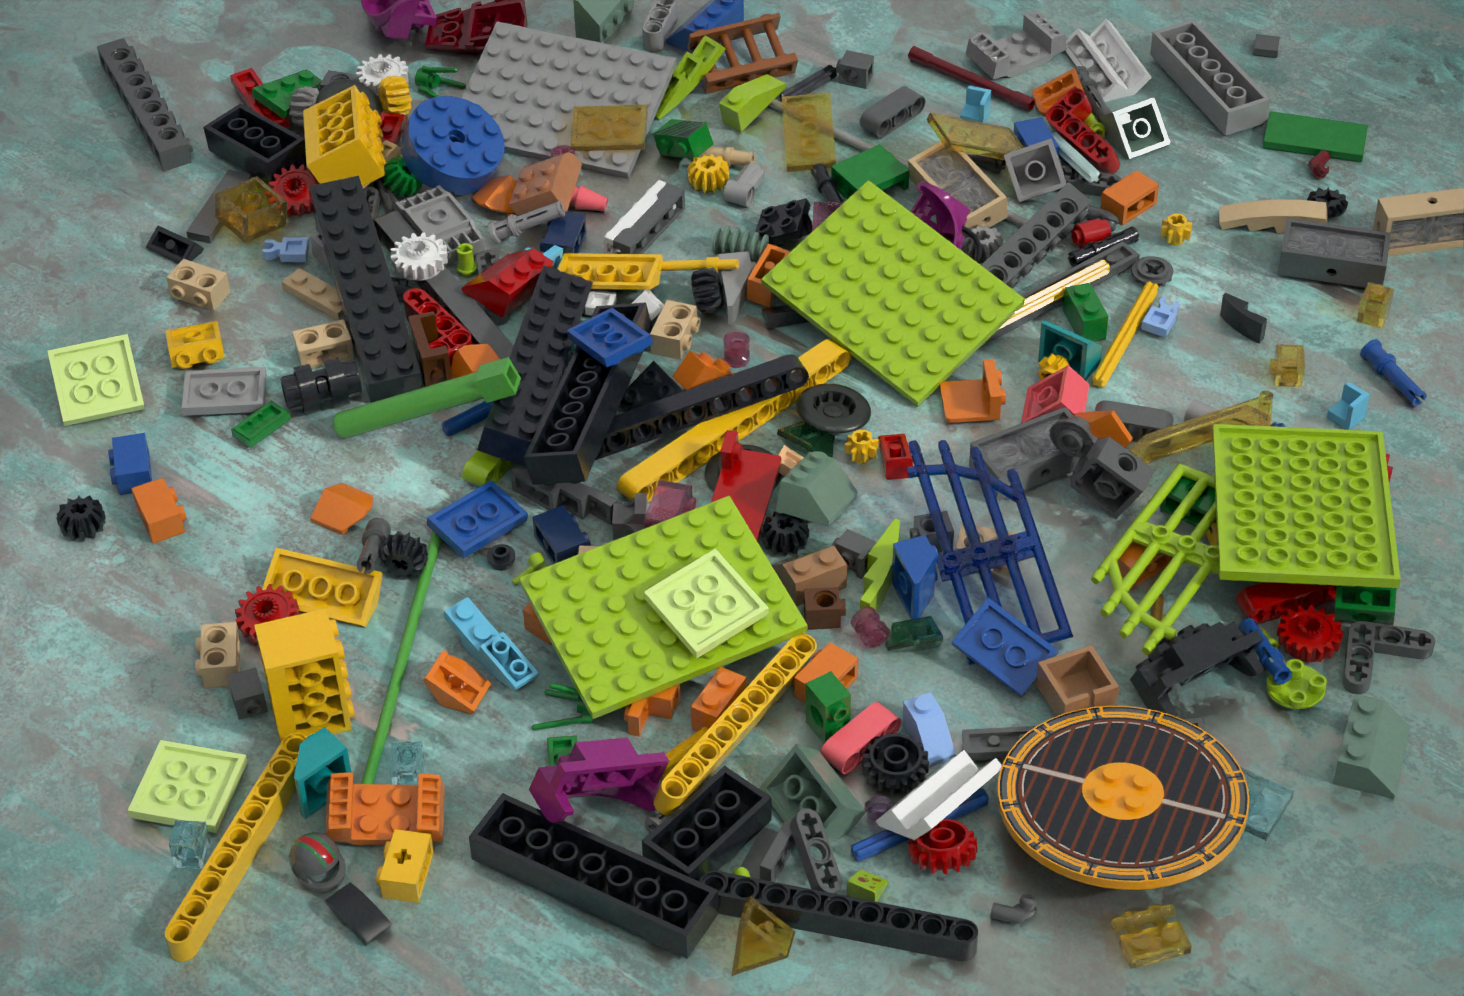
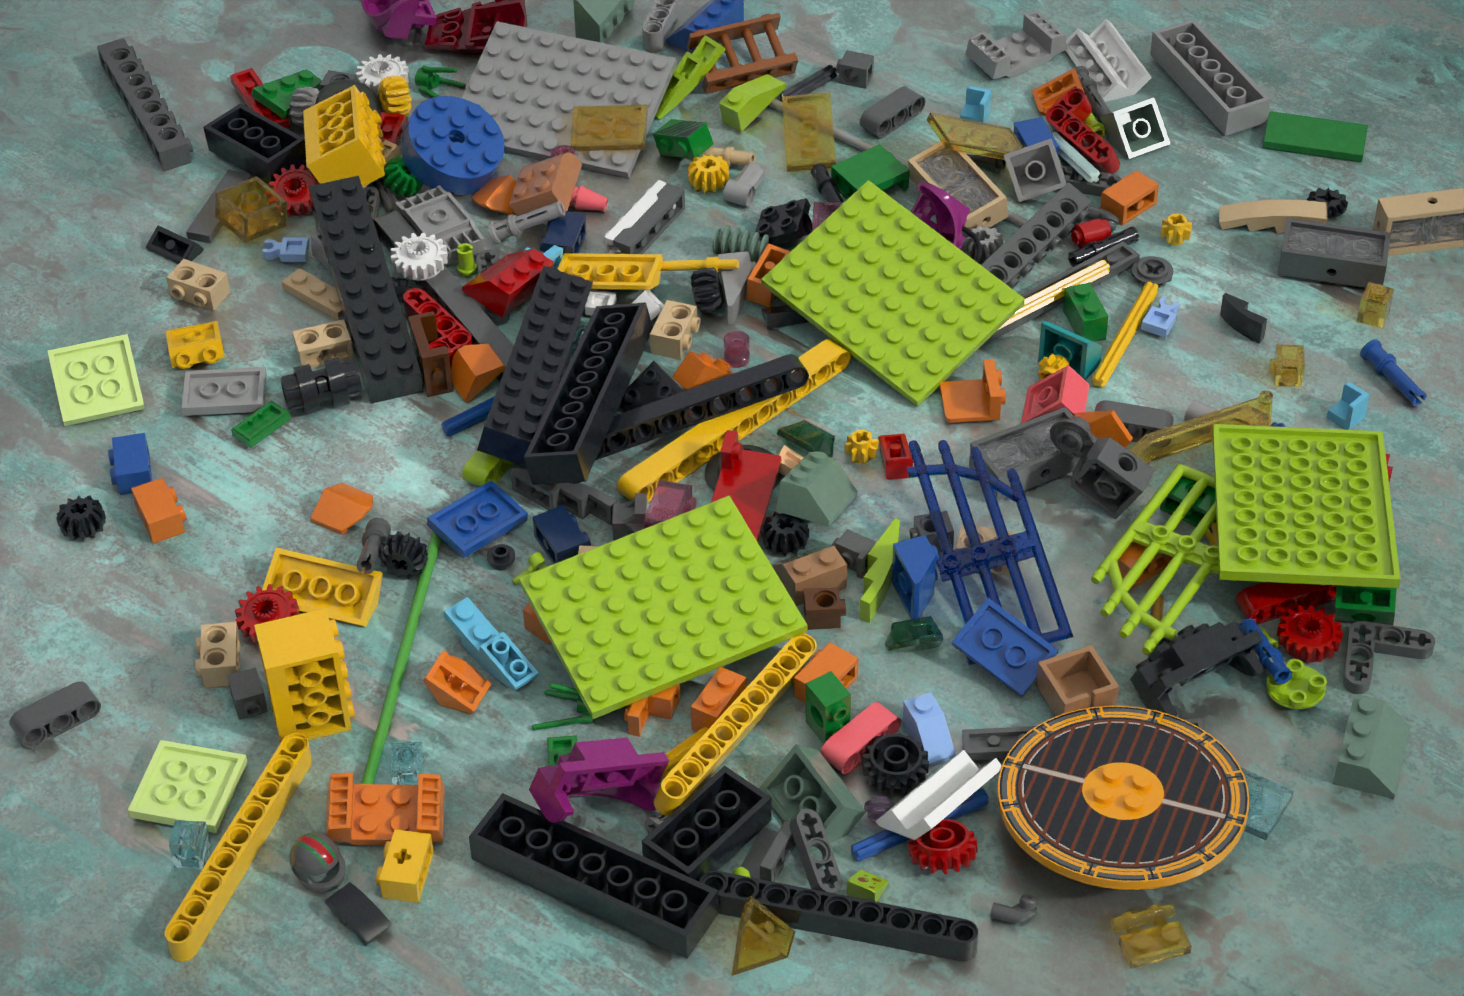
teal slope [294,727,352,819] -> none
bright green brick [333,357,521,439] -> none
blue plate [566,308,653,367] -> none
yellowish green plate [644,549,769,659] -> none
pearl dark grey wheel [796,383,871,433] -> none
clear pink wheel [851,607,890,648] -> none
dark red piece [908,46,1036,112] -> none
dark grey tile [1253,34,1280,58] -> none
dark red arm [1308,150,1330,179] -> none
none -> dark grey beam [9,681,101,748]

